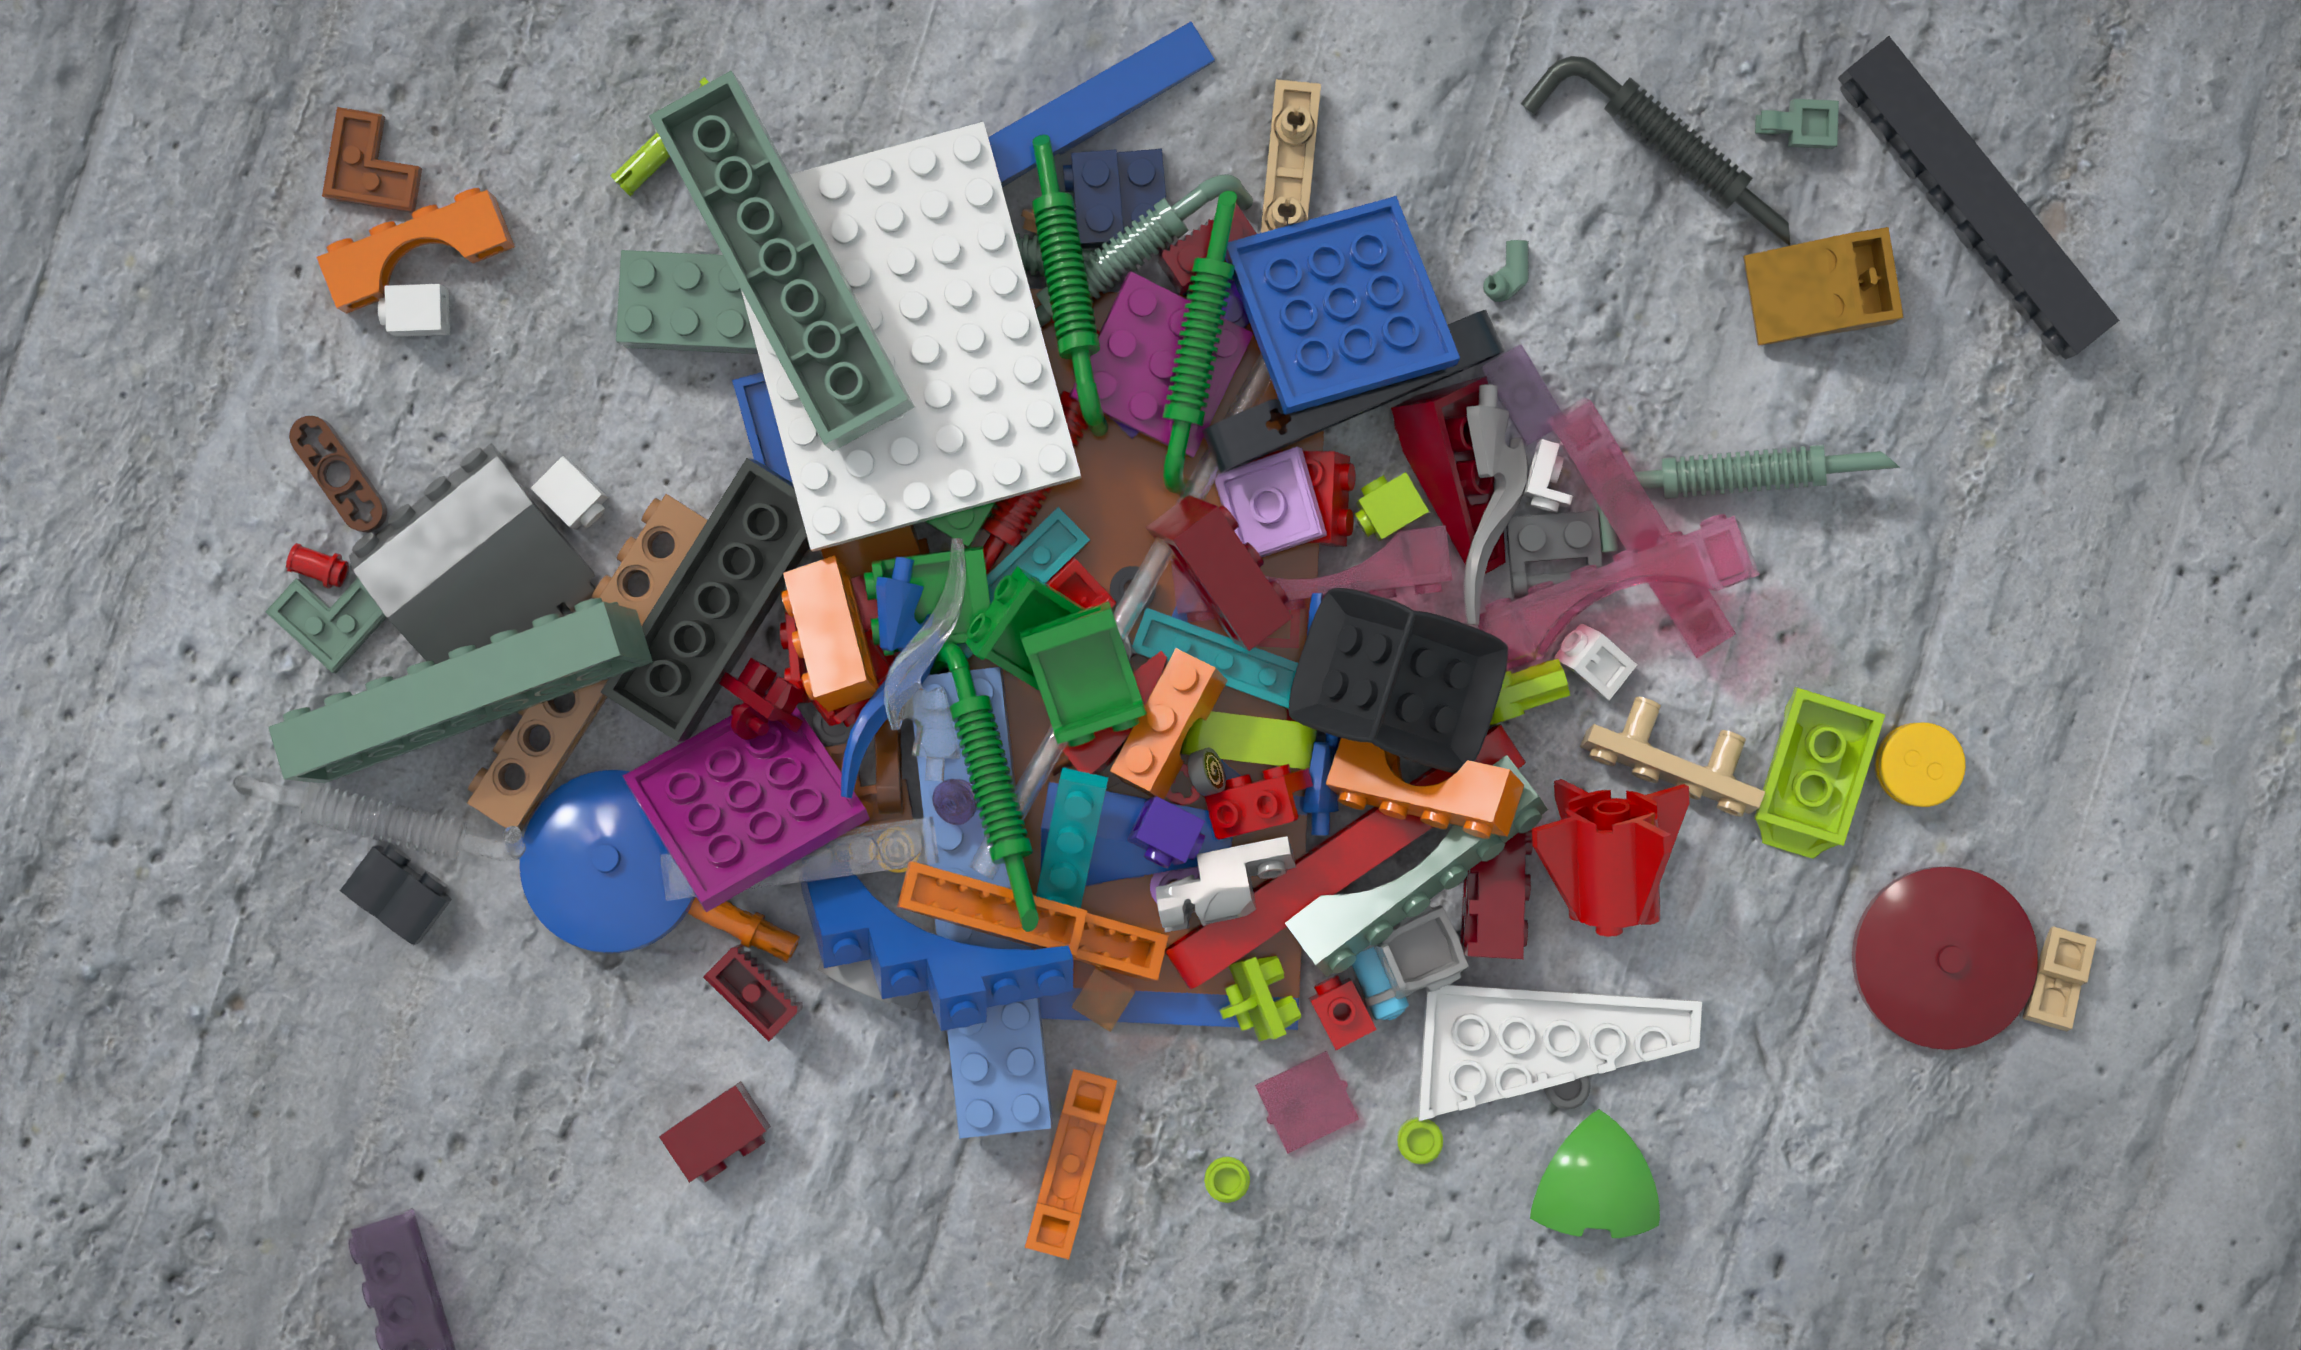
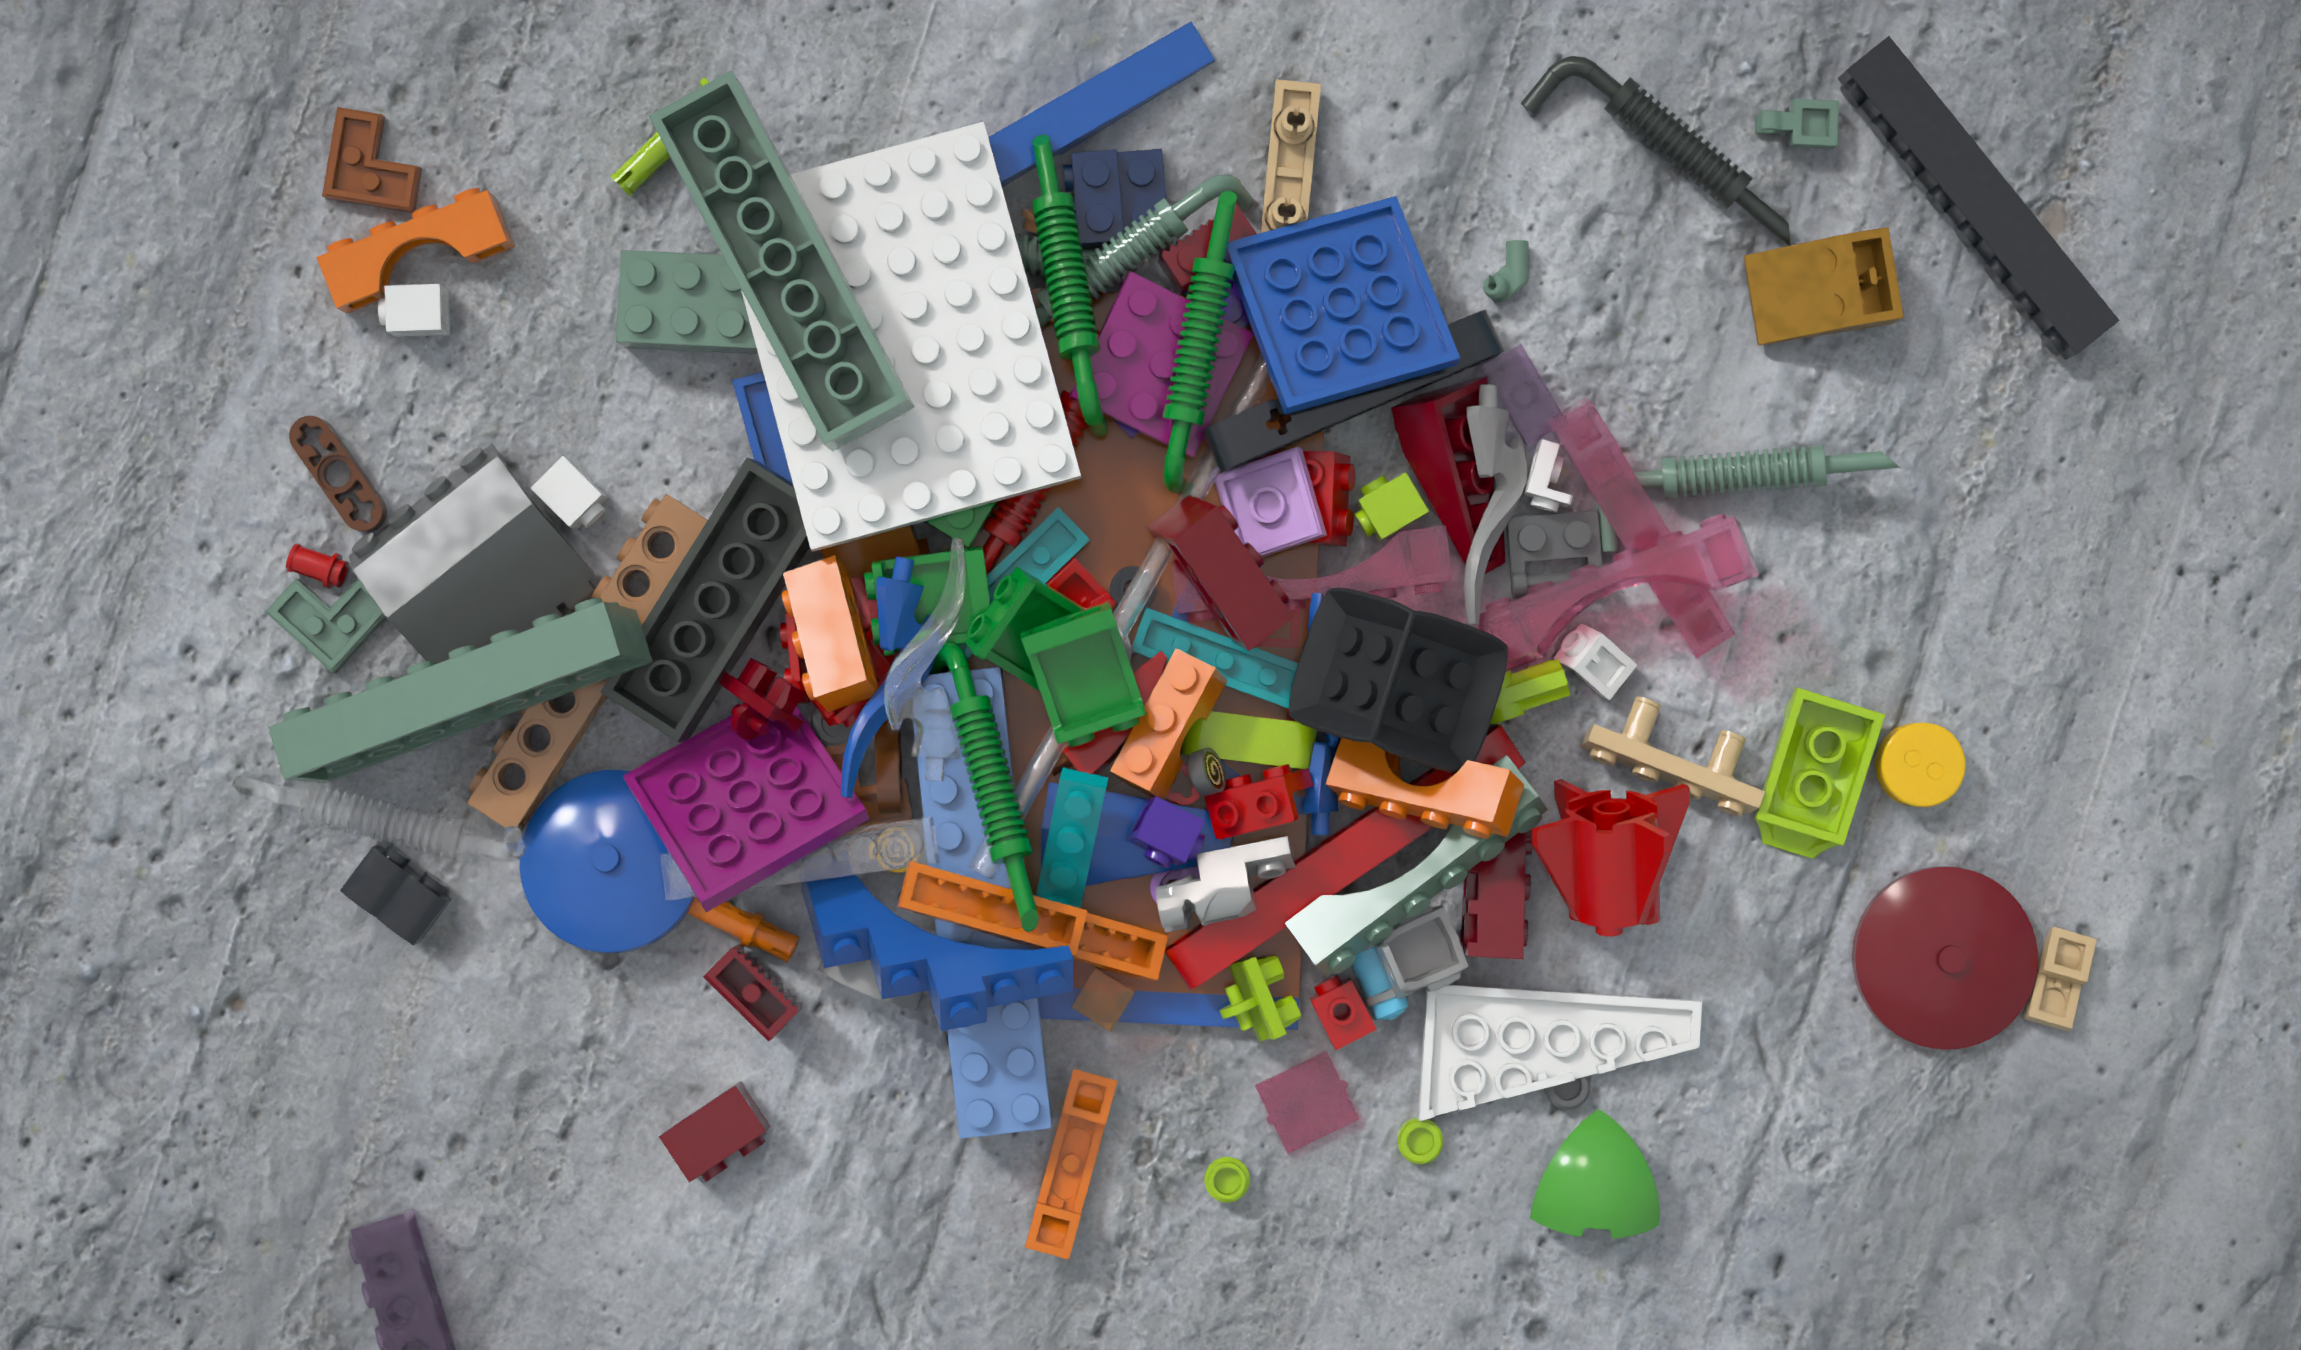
clear purple plate [932,779,978,825] -> none

